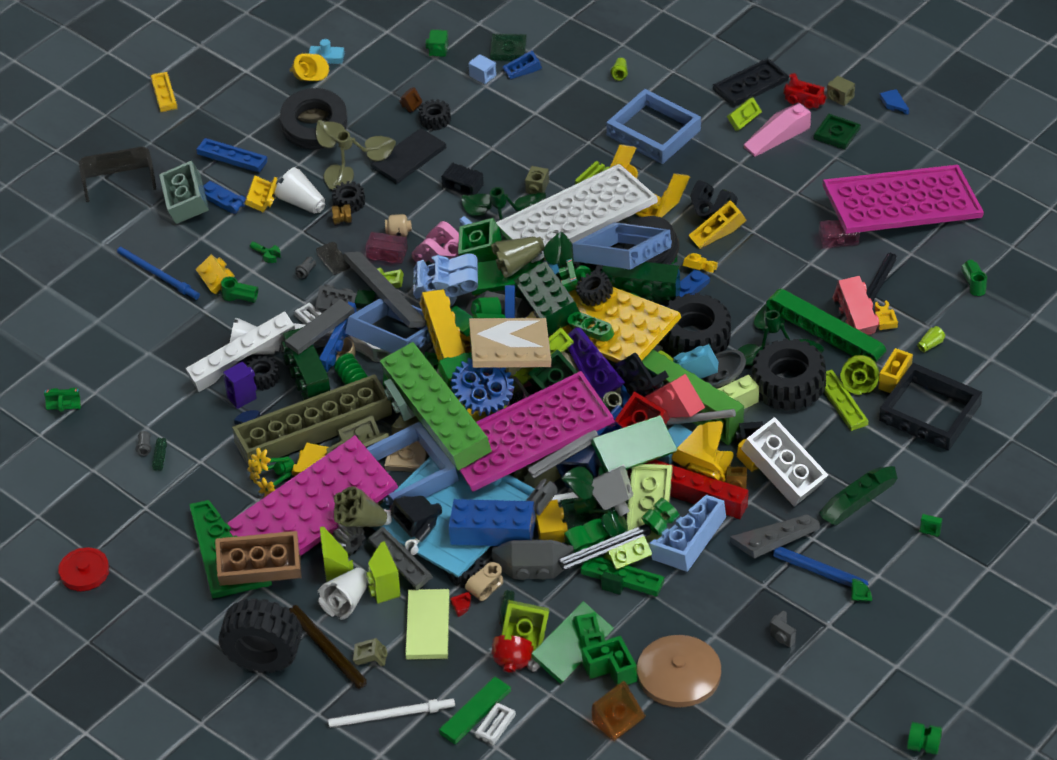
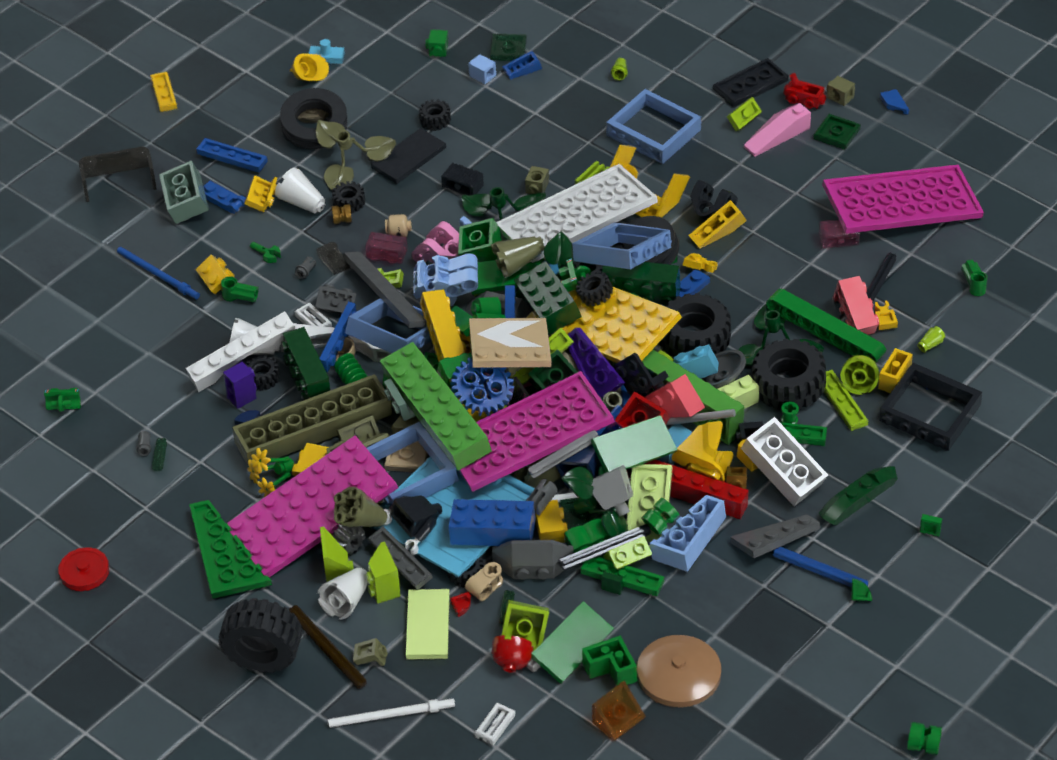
medium nougat brick [215,531,302,586] -> none
dark grey tile [285,299,355,354] -> none
dark green tile [355,290,377,308] -> none
reddish brown tile [399,87,423,112] -> none
green tile [439,677,511,745] -> none
green beam [567,312,614,341] -> none
green slope [574,612,605,648] -> none
dark grey bracket [770,611,796,647] -> none
none -> green tile [780,422,827,446]
none -> green bush [781,402,799,424]

